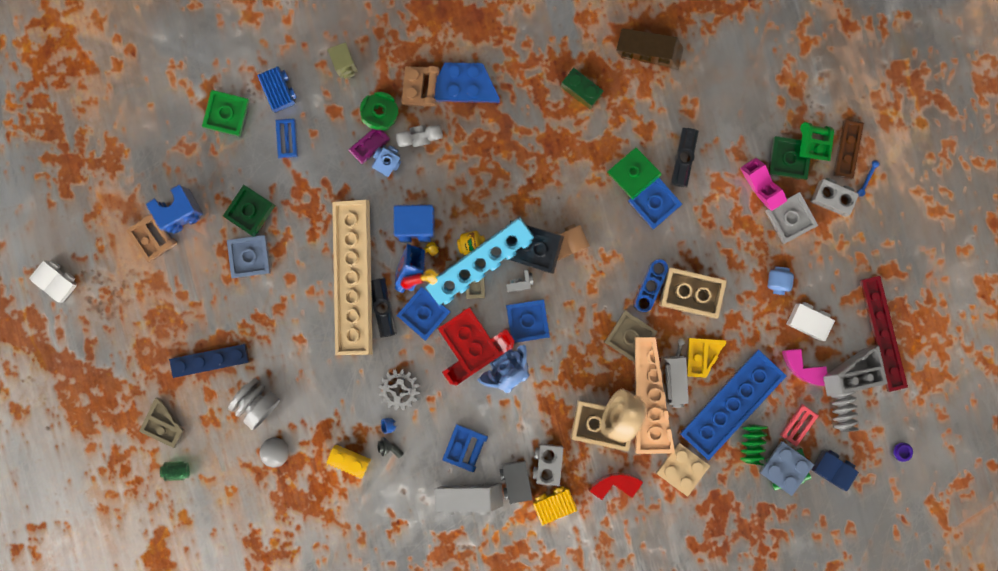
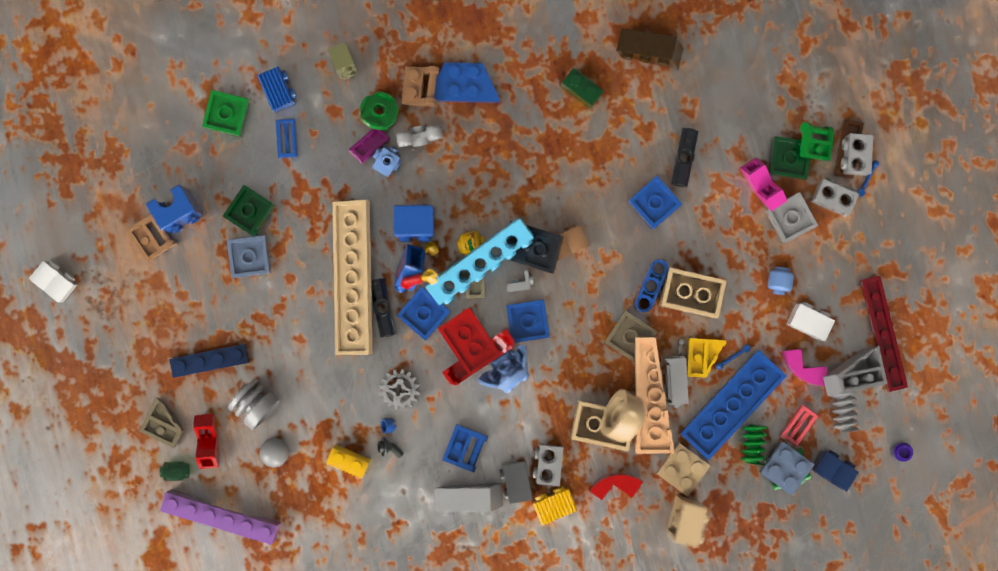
green plate [607,147,661,200] -> none
none -> medium lavender arch [160,489,281,545]
none -> red brick [193,414,219,469]
none -> tan brick [667,495,709,548]
none -> blue hinge [716,345,751,370]
none -> light grey brick [841,134,873,176]

